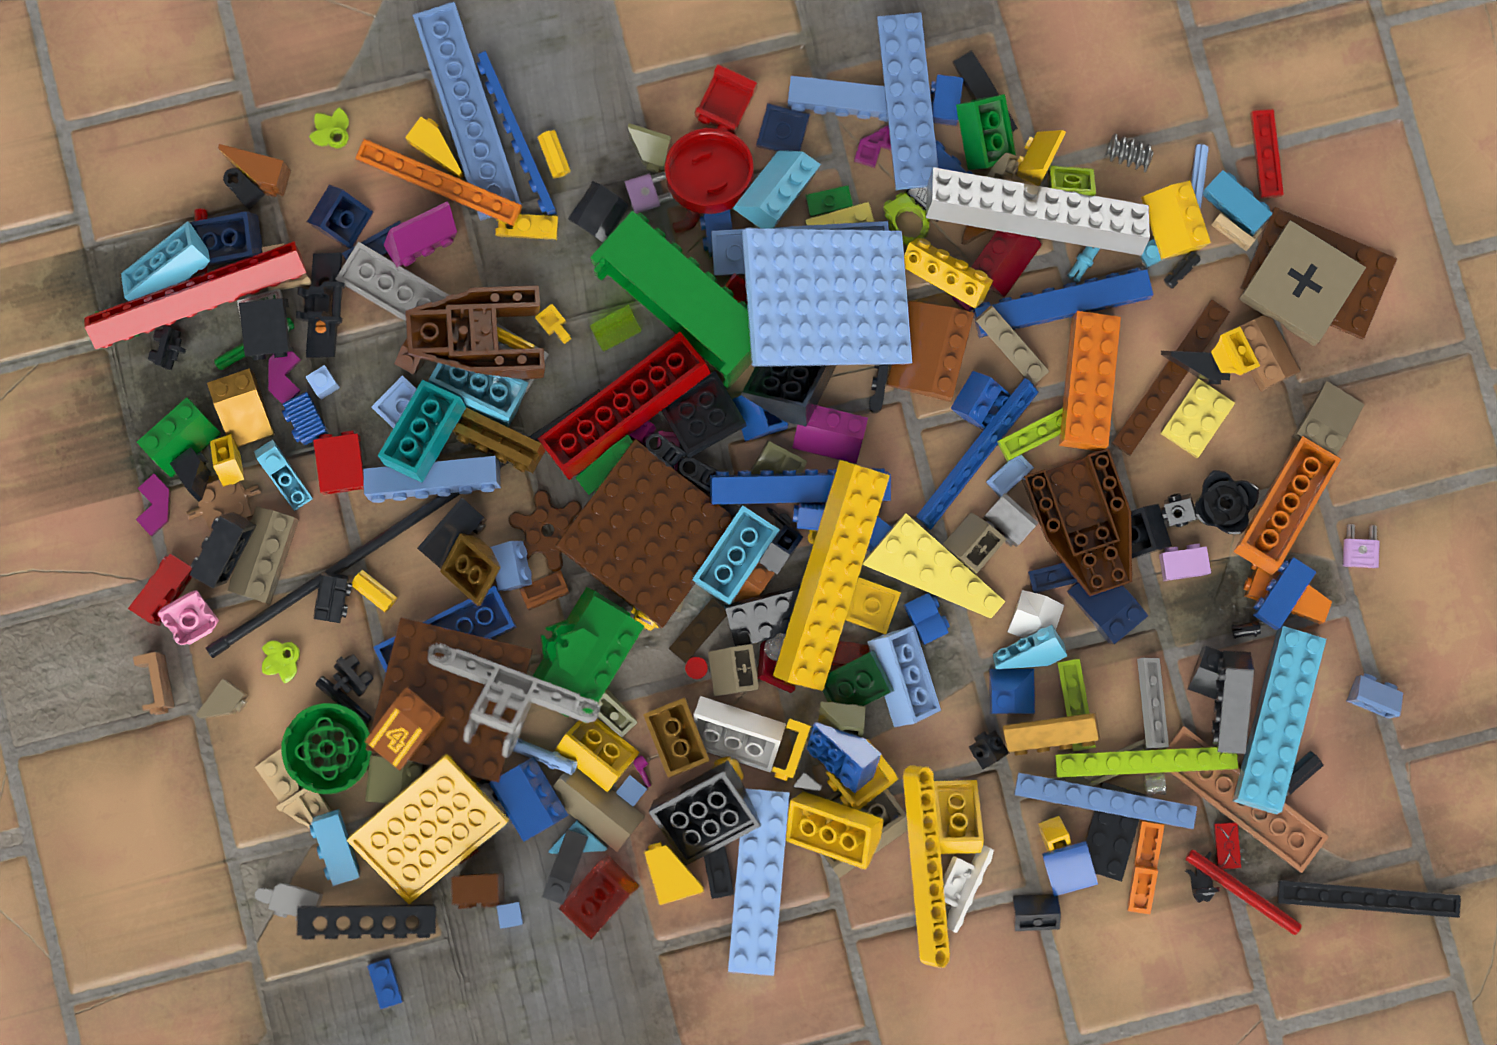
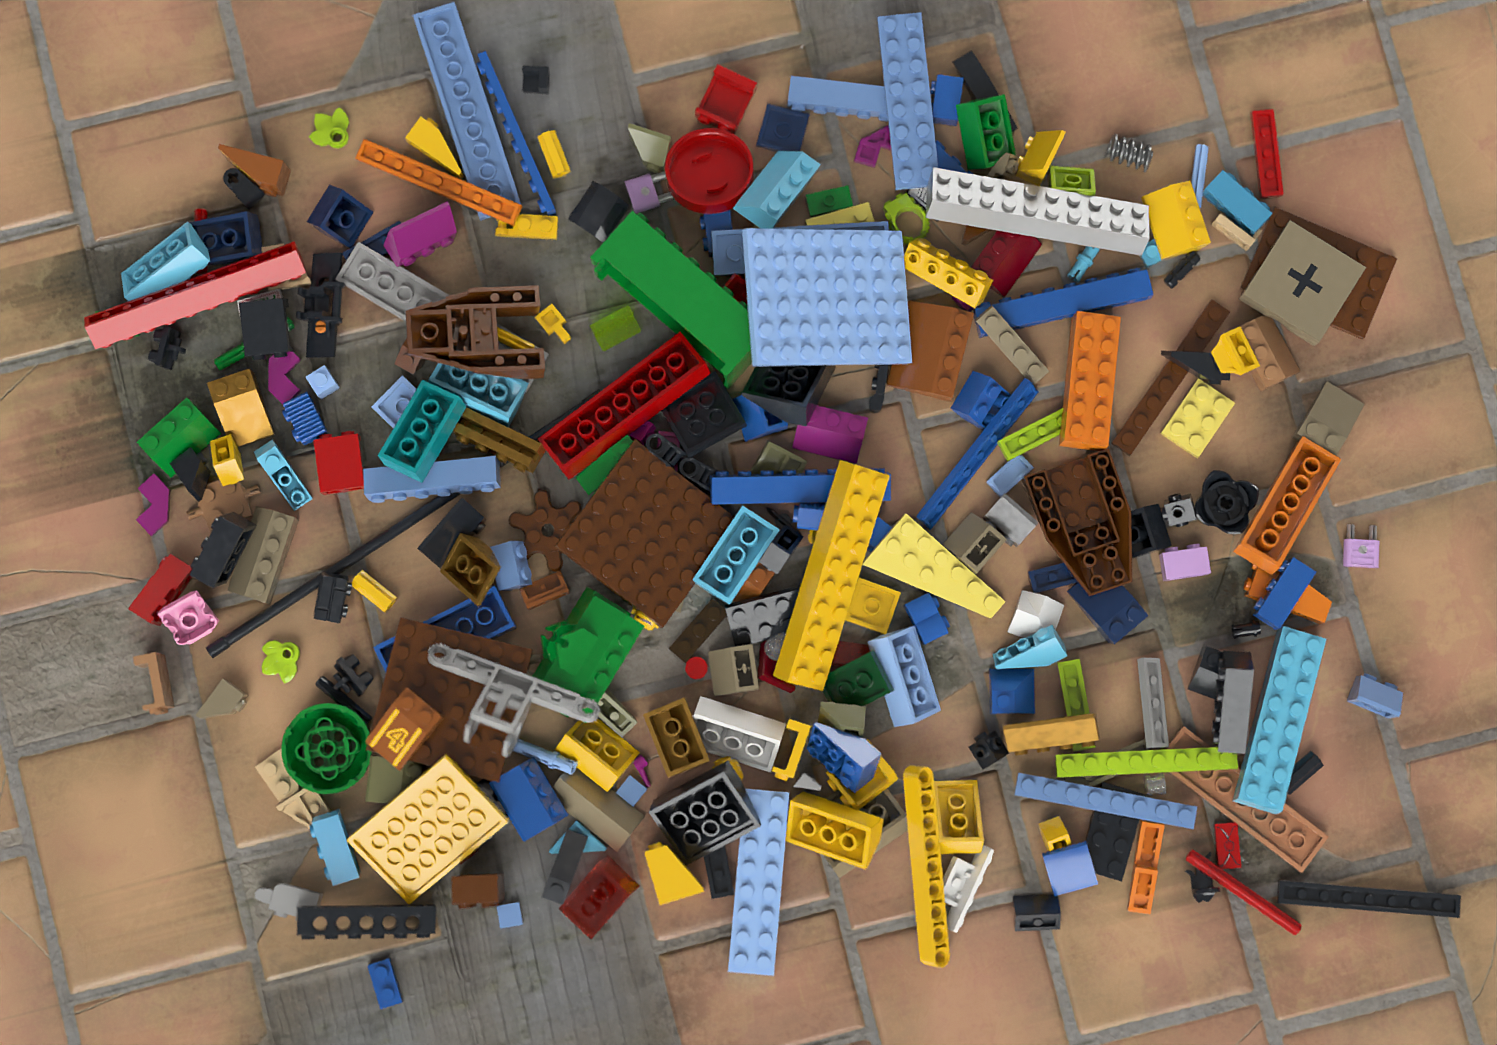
clear red arm [672,209,700,234] -> none
none -> black panel [522,65,550,94]

